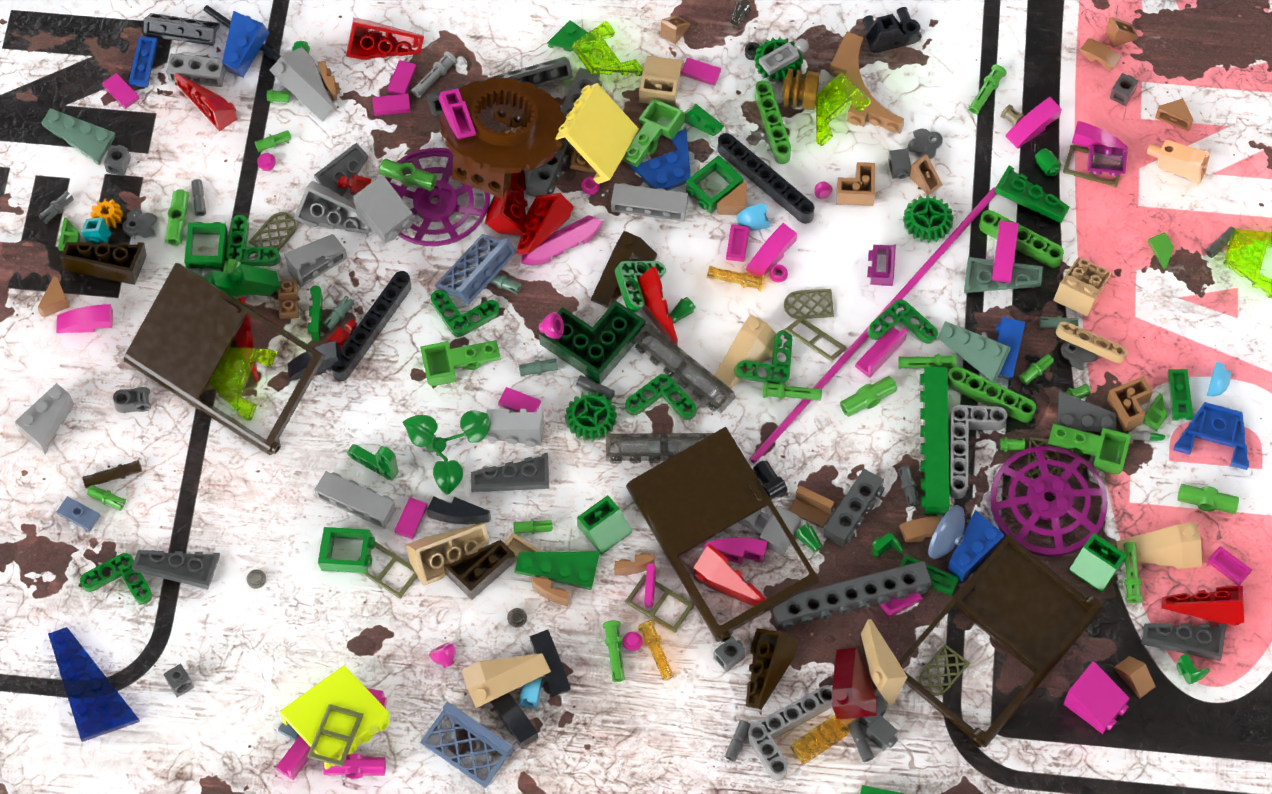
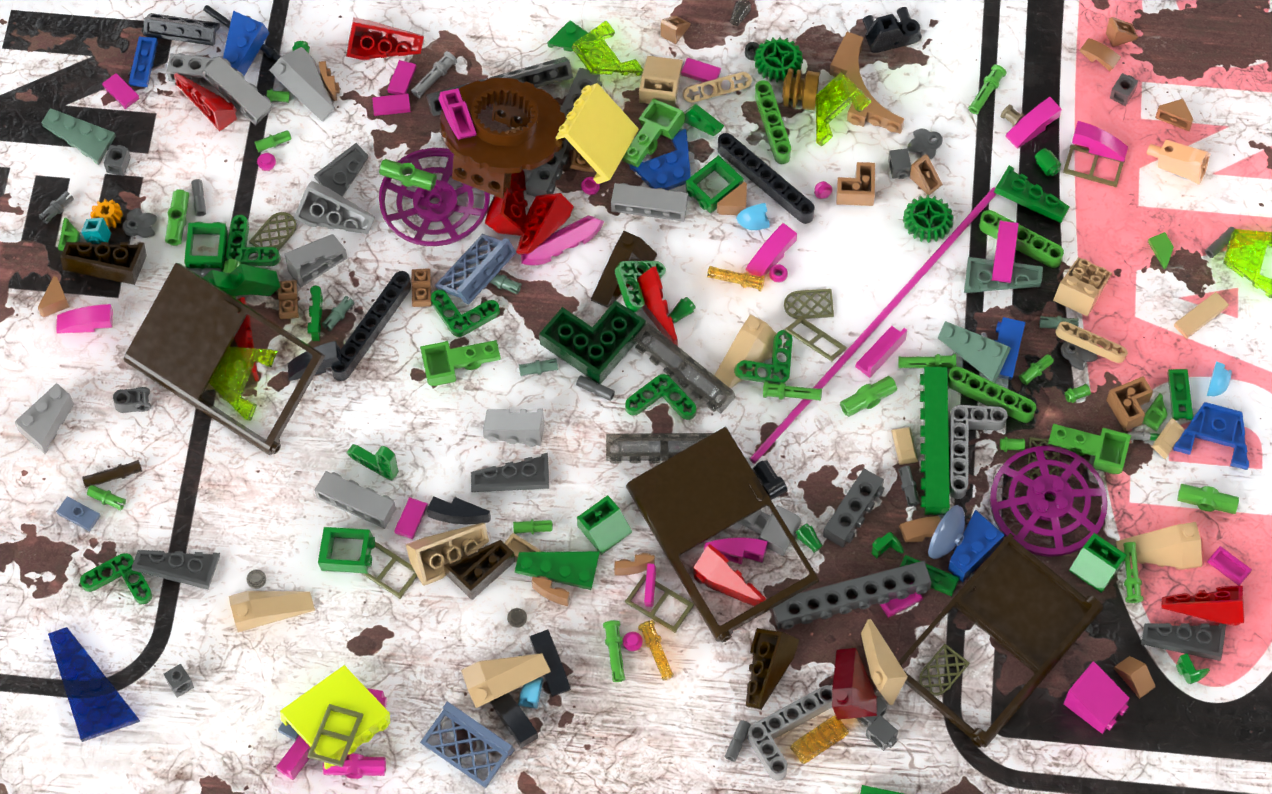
red plate [327,319,358,350] -> none
red plate [337,174,371,195] -> none
light grey slope [353,175,414,244] -> none
green plant [403,410,490,495] -> none
dark pink brick [429,642,456,668] -> none
dark pink tile [498,387,541,412] -> none
dark pink brick [539,312,564,339] -> none
green gear [565,391,617,442] -> none
dark grey brick [714,636,746,672] -> none
dark pink tile [726,224,749,262] -> none
light grey plate [759,39,809,75] -> none
medium nougat panel [789,485,834,528] -> none
dark grey piece [847,721,874,762] -> none
magenta window [867,244,896,286] -> none
green beam [867,299,938,344] -> none
dark grey wing [1057,391,1116,432] -> none
magenta window [1087,145,1128,176] -> none
none -> light grey brick [202,56,272,126]
none -> tan wedge [228,591,315,633]
none -> medium nougat slope [411,269,431,307]
none -> tan beam [682,72,752,103]
none -> tan tile [891,427,918,465]
none -> tan tile [1151,418,1185,459]
none -> tan tile [1174,292,1229,339]

